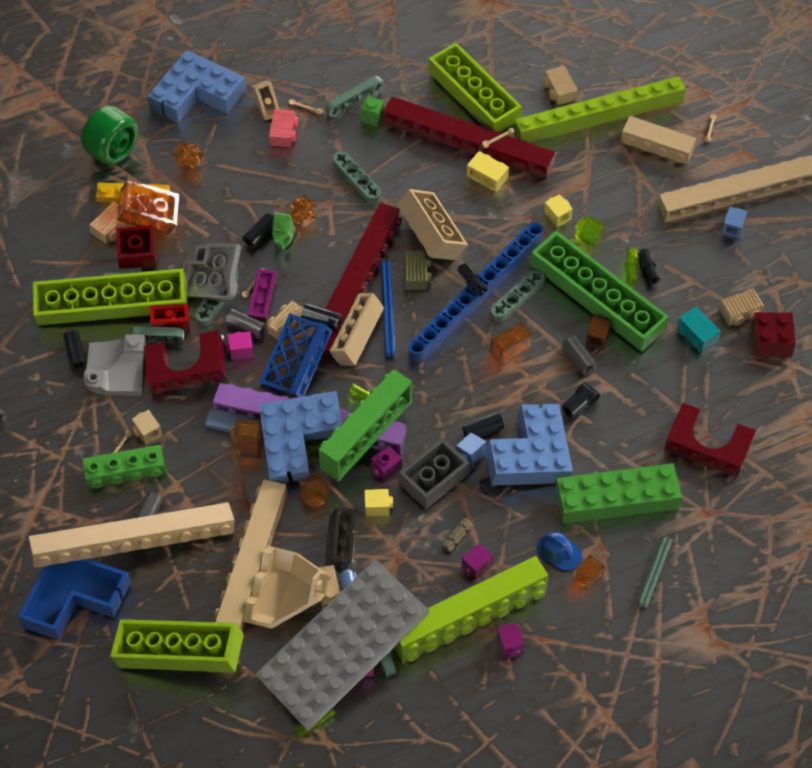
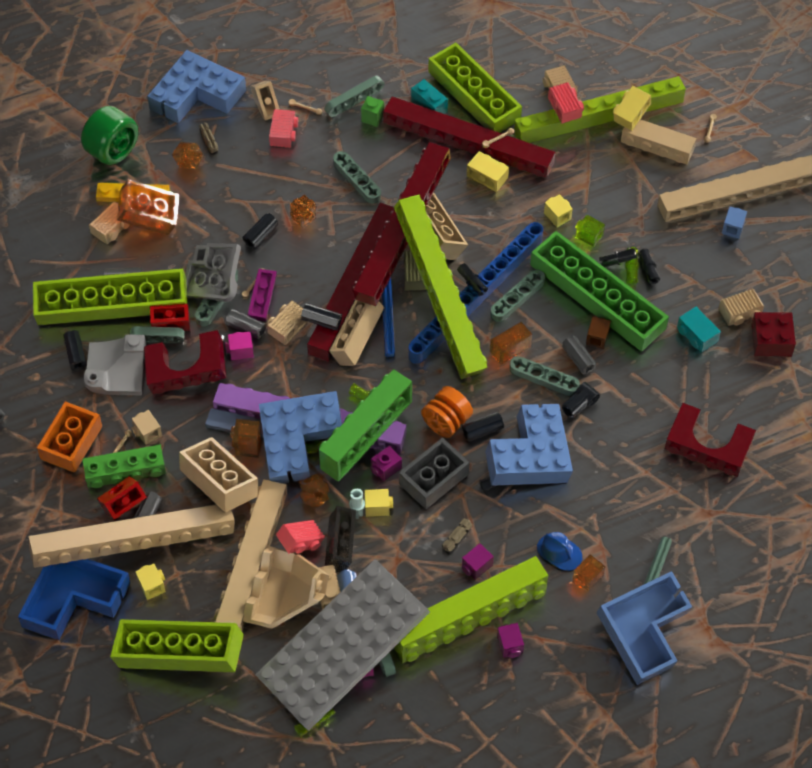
dark red brick [116,225,157,269] -> none
blue fence [259,313,333,398] -> none
bright green piece [272,213,296,251] -> none
medium blue brick [456,433,486,468] -> none
bright green brick [555,463,682,524] -> none
none -> orange brick [37,401,102,473]
none -> red brick [97,476,147,520]
none -> light yellow brick [135,564,166,600]
none -> tan brick [179,437,258,512]
none -> dark tan axle [199,123,218,153]
none -> coral brick [276,520,325,554]
none -> light aqua axle [349,488,365,519]
none -> dark red brick [352,142,451,307]
none -> lime brick [394,195,488,379]
none -> teal brick [411,79,448,114]
none -> orange wheel [421,386,473,438]
none -> sand green beam [510,356,580,396]
none -> coral brick [548,82,584,123]
none -> medium blue piece [597,571,692,685]
none -> black axle [599,248,637,267]
none -> light yellow brick [613,86,651,131]

